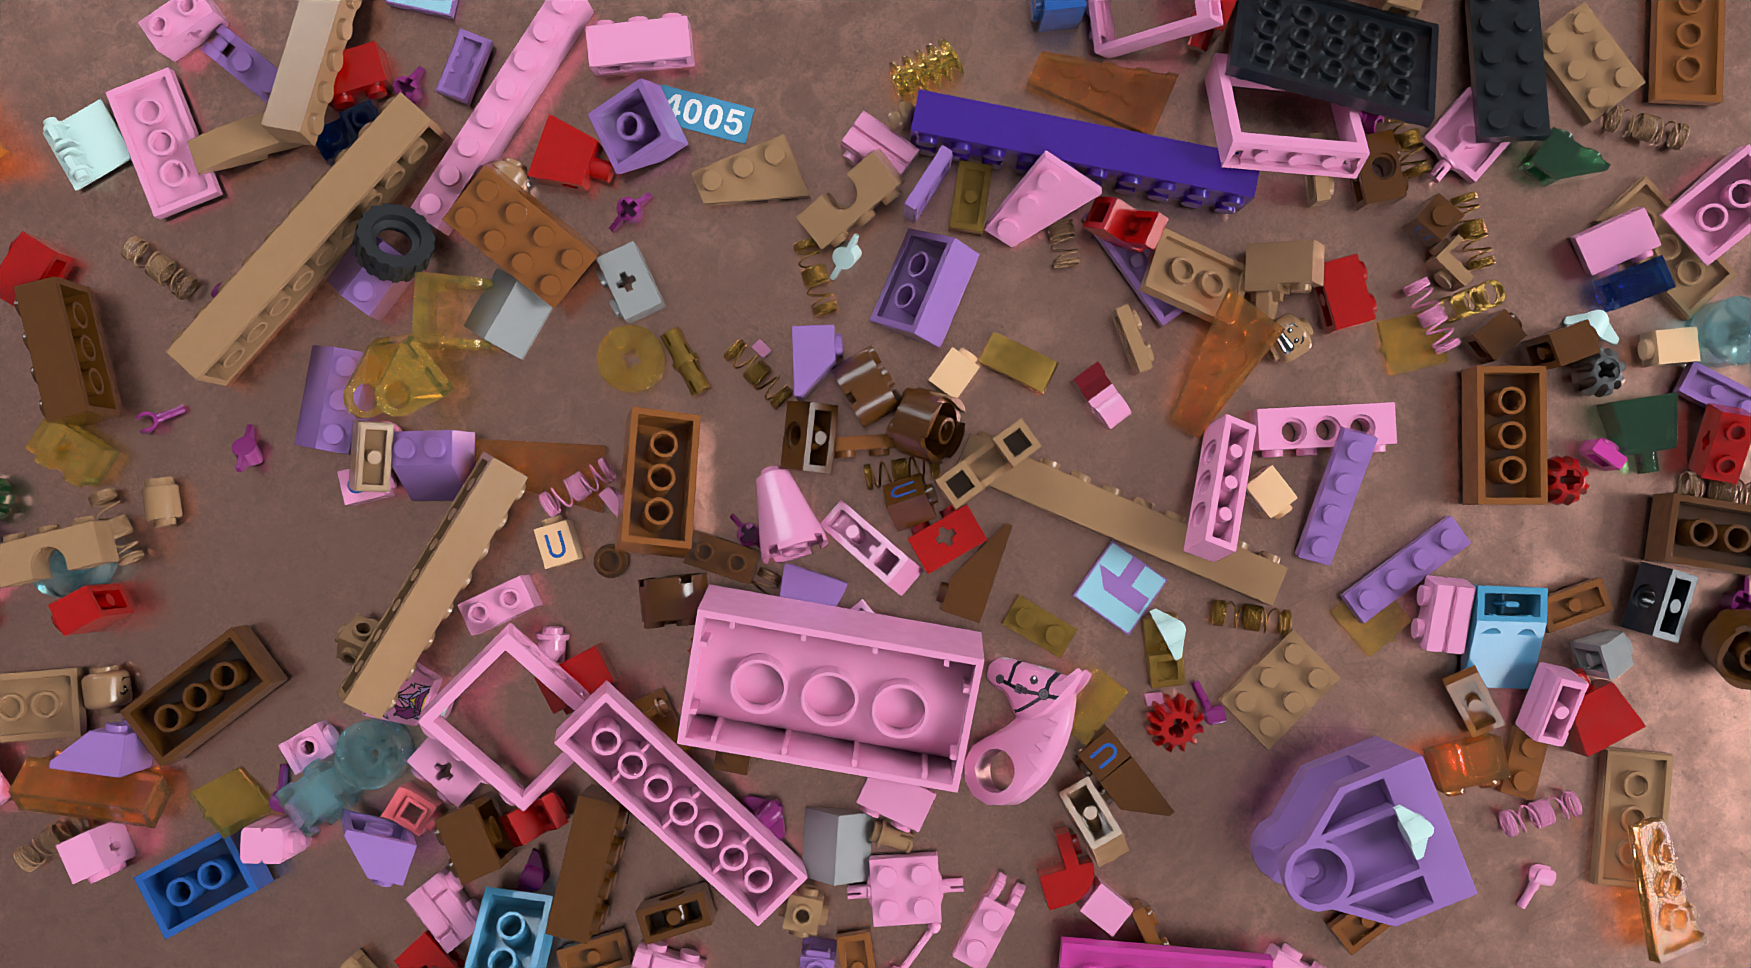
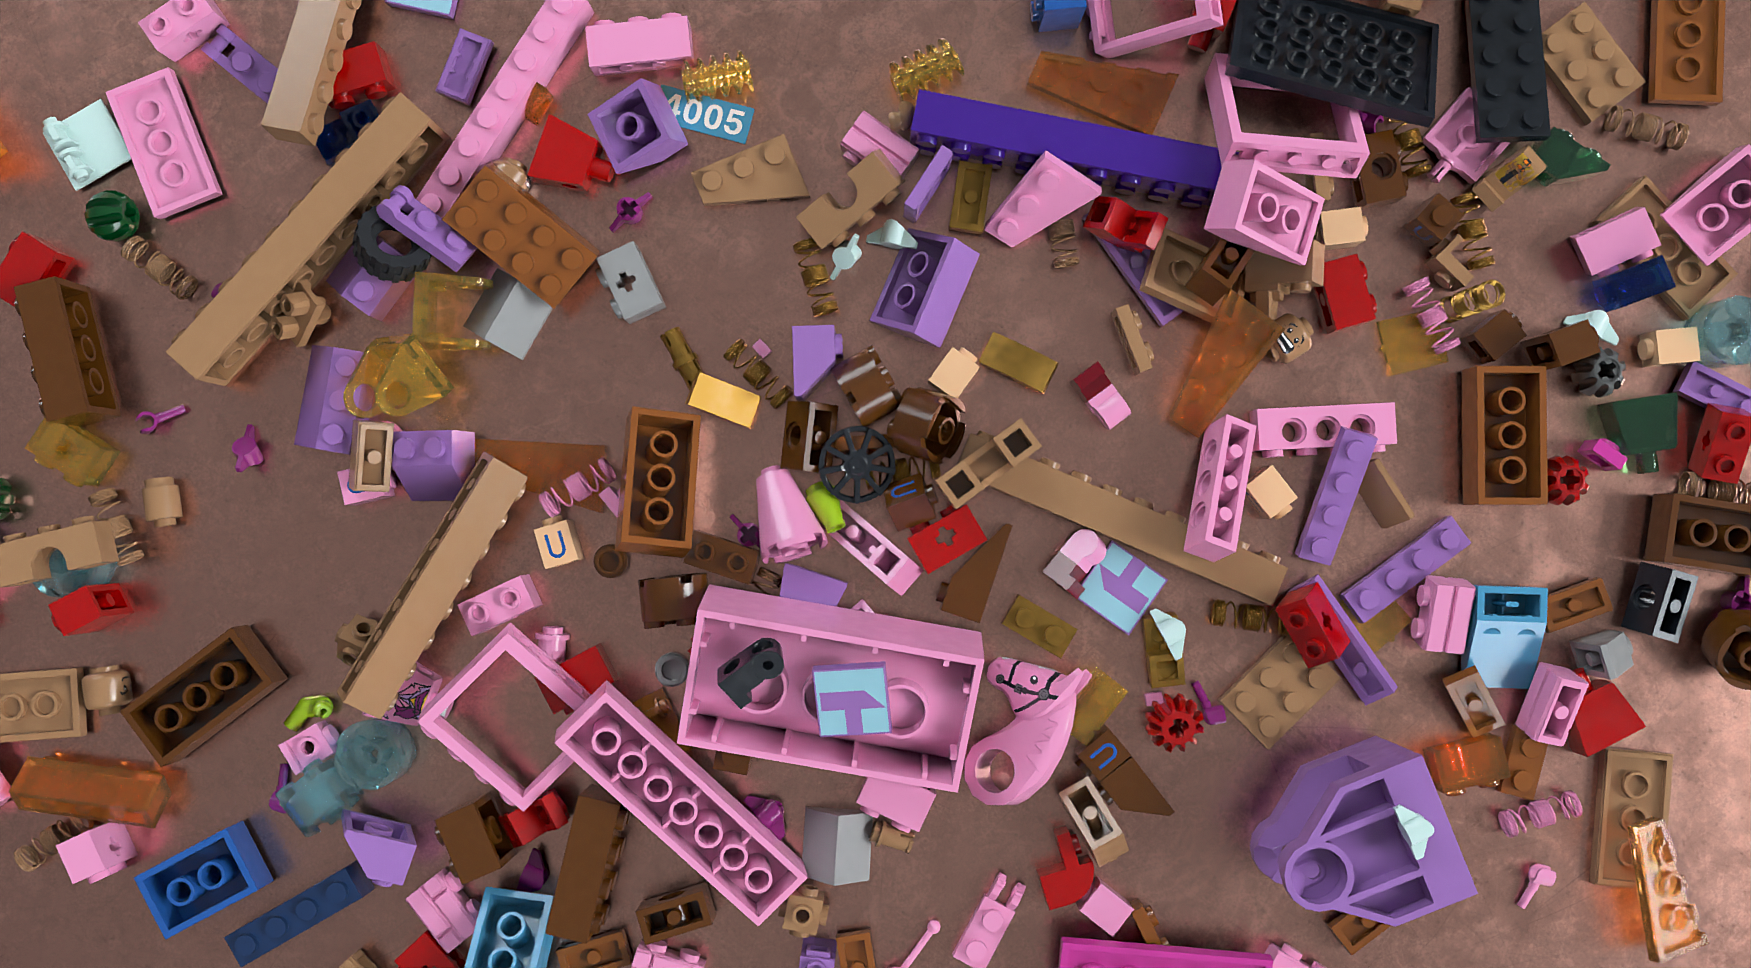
medium lavender slope [49,718,153,778] -> none
medium nougat slope [187,112,302,175] -> none
clear yellow piece [188,767,273,839] -> none
bright pink brick [240,815,313,864] -> none
coral window [381,781,445,836] -> none
magenta piece [393,66,425,104] -> none
bright pink brick [406,737,483,808] -> none
clear yellow plate [597,325,666,393] -> none
bright pink plate [847,851,964,927] -> none
none -> dark green piece [84,190,140,242]
none -> dark blue brick [224,860,375,967]
none -> medium nougat hips [269,279,331,347]
none -> lime arm [284,695,333,732]
none -> medium lavender plate [376,185,477,272]
none -> clear orange tile [525,82,554,126]
none -> light grey tile [655,652,689,687]
none -> clear yellow piece [681,50,754,104]
none -> tile [685,372,761,428]
none -> black leg [717,638,784,709]
none -> lime cone [805,480,846,533]
none -> tile [812,661,892,737]
none -> black wheel [818,426,896,504]
none -> light aqua piece [866,219,918,249]
none -> leg [1042,529,1107,599]
none -> reddish brown brick [1185,236,1255,306]
none -> bright pink slope [1204,160,1325,265]
none -> red brick [1275,581,1350,669]
none -> medium lavender plate [1288,574,1398,706]
none -> light nougat brick [1313,207,1368,250]
none -> medium nougat slope [1358,458,1415,529]
none -> medium nougat leg [1472,145,1547,212]

